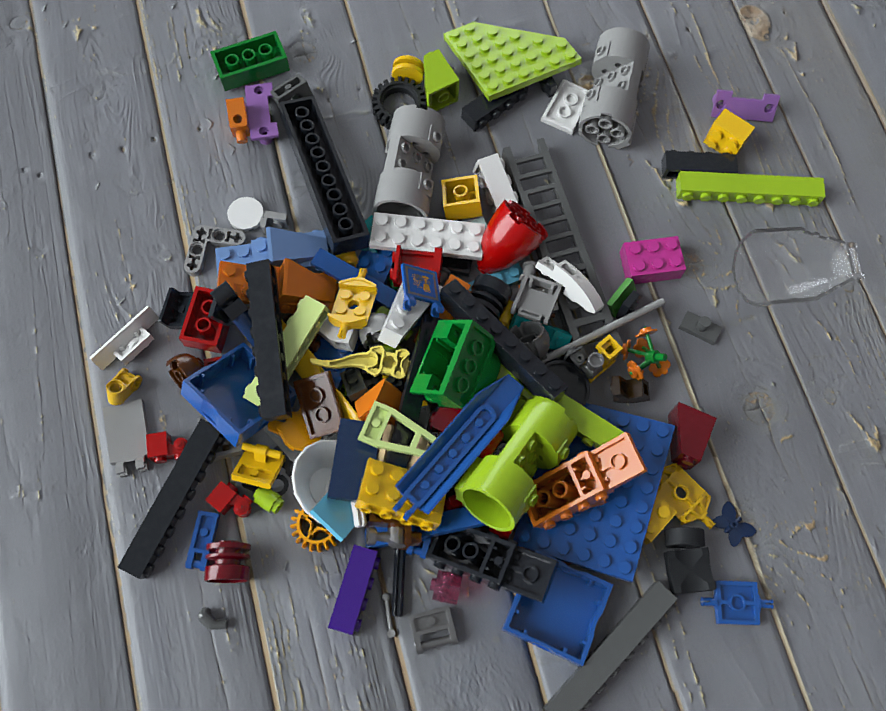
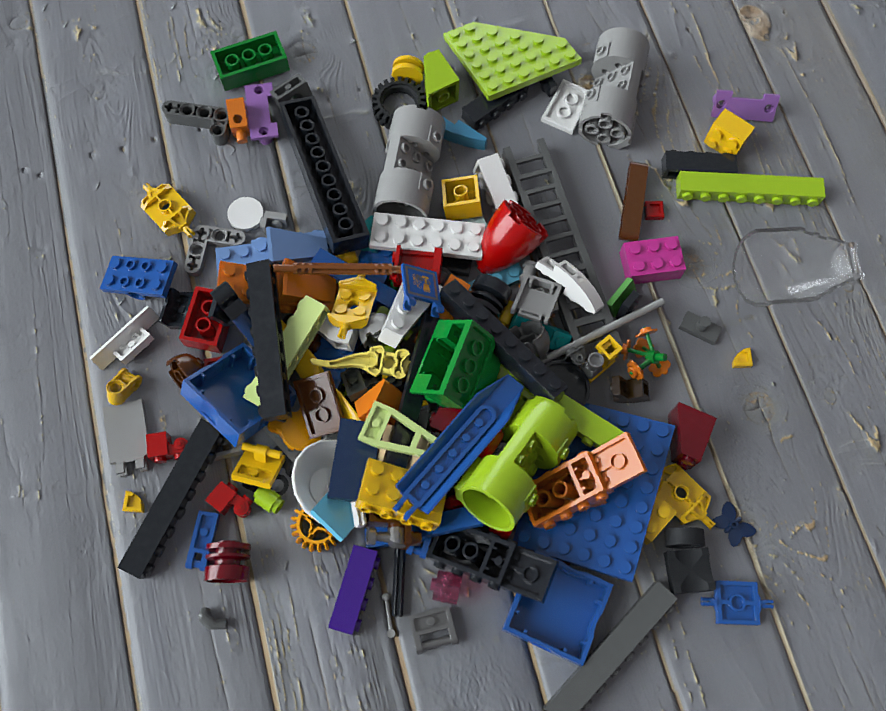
none -> blue plate [100,256,178,300]
none -> yellow tile [122,491,145,513]
none -> yellow plate [141,183,196,238]
none -> dark grey beam [162,100,231,146]
none -> dark orange axle [273,262,401,275]
none -> dark azure slope [442,116,487,150]
none -> reddish brown beam [618,161,649,242]
none -> red tile [644,201,665,220]
none -> yellow tile [732,348,753,368]

